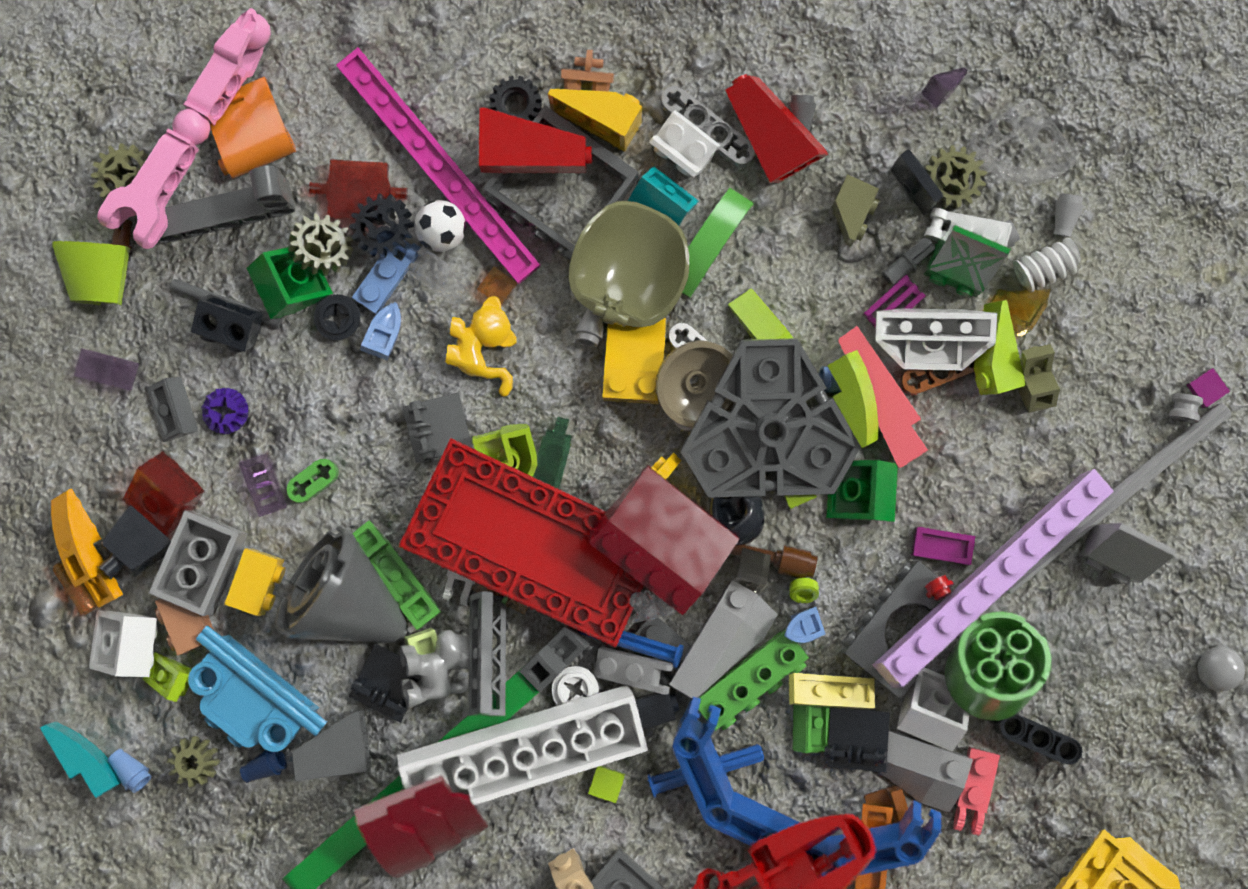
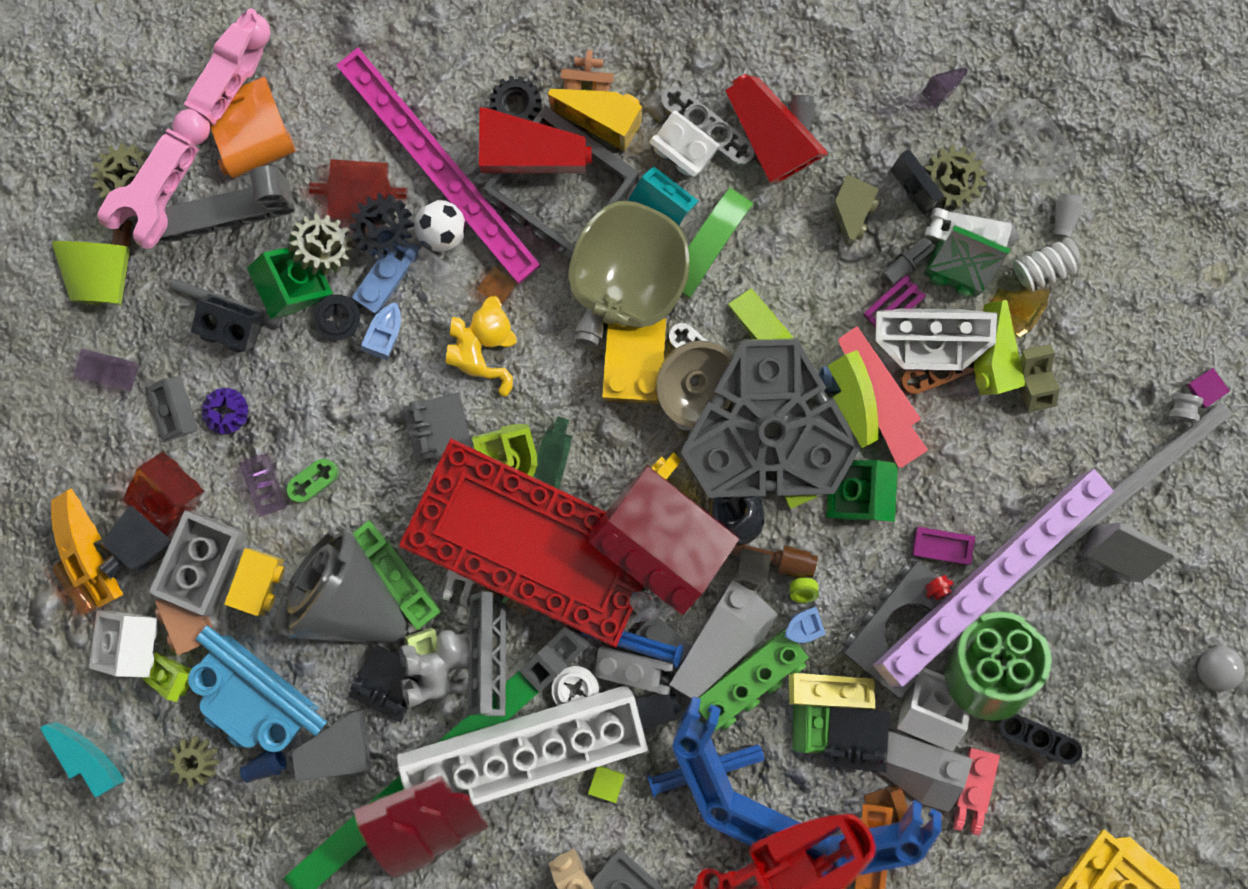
medium blue cone [108,749,151,793] -> none

